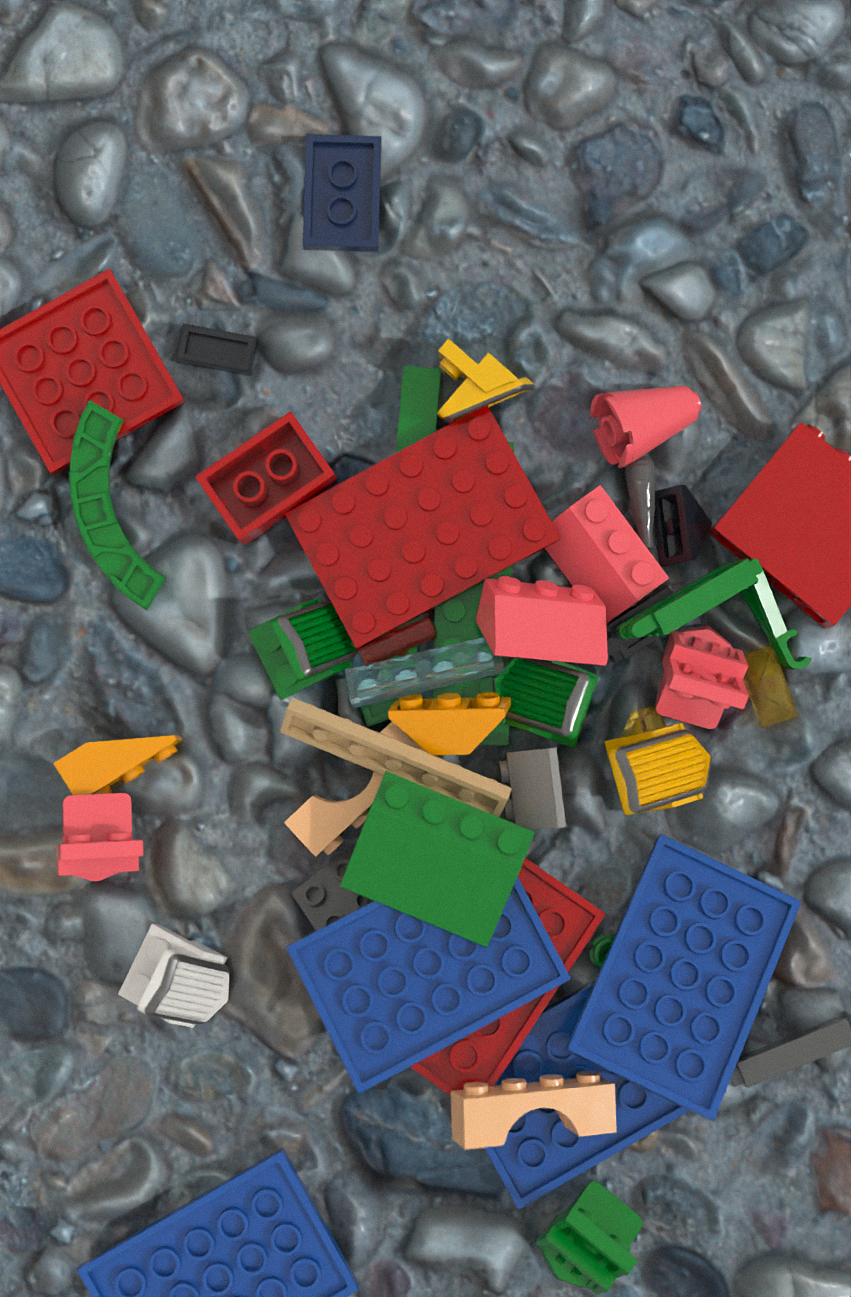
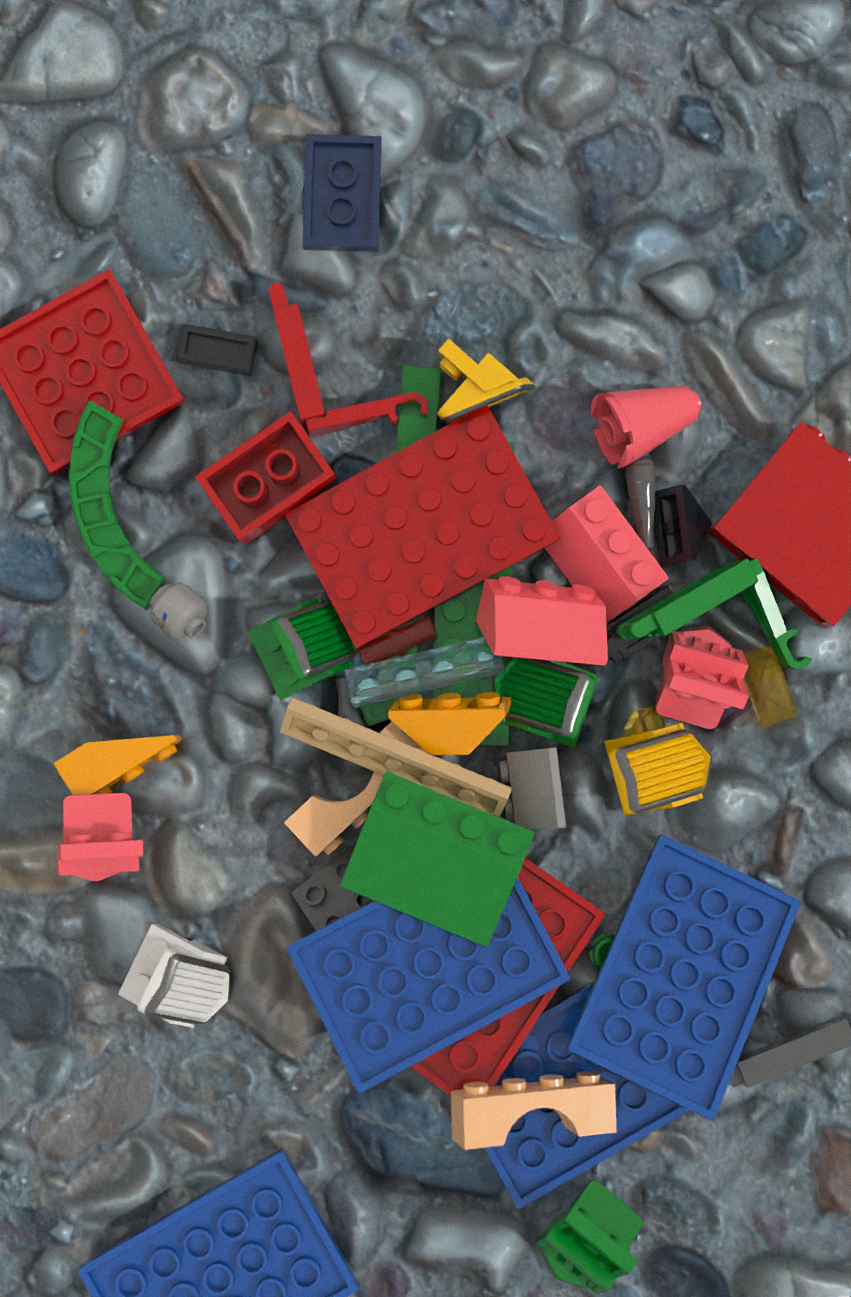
none -> light grey head [150,583,207,640]
none -> red hinge [269,282,428,438]

